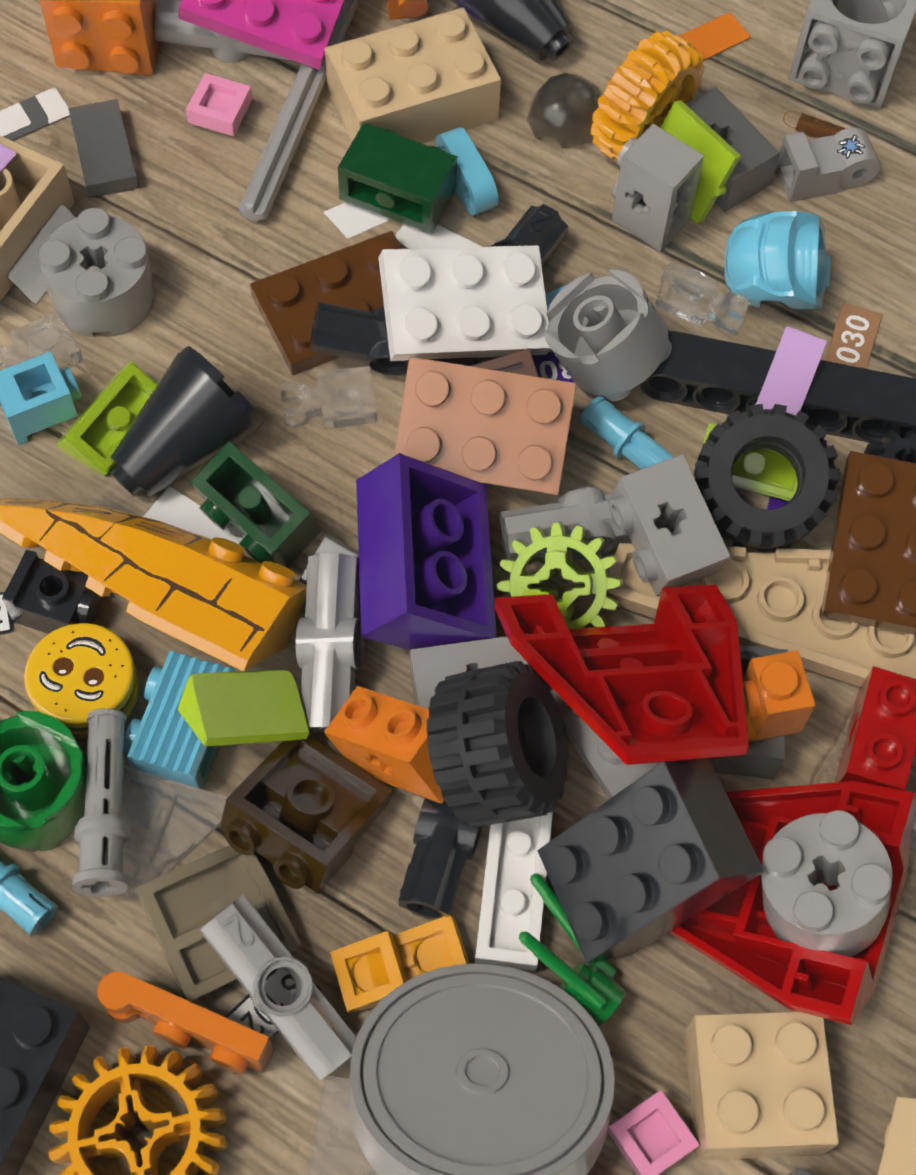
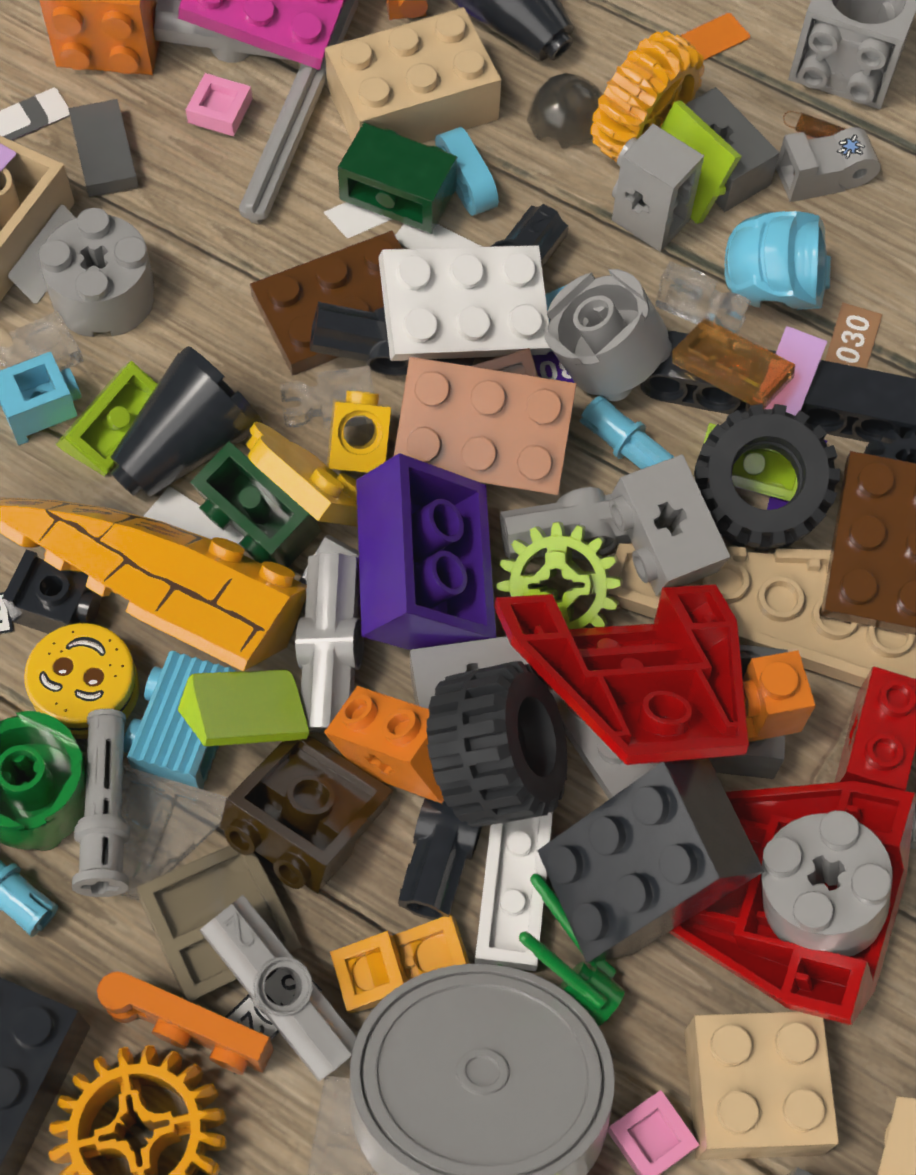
none -> yellow plate [246,422,358,527]
none -> yellow brick [327,390,391,473]
none -> clear orange plate [672,318,795,409]

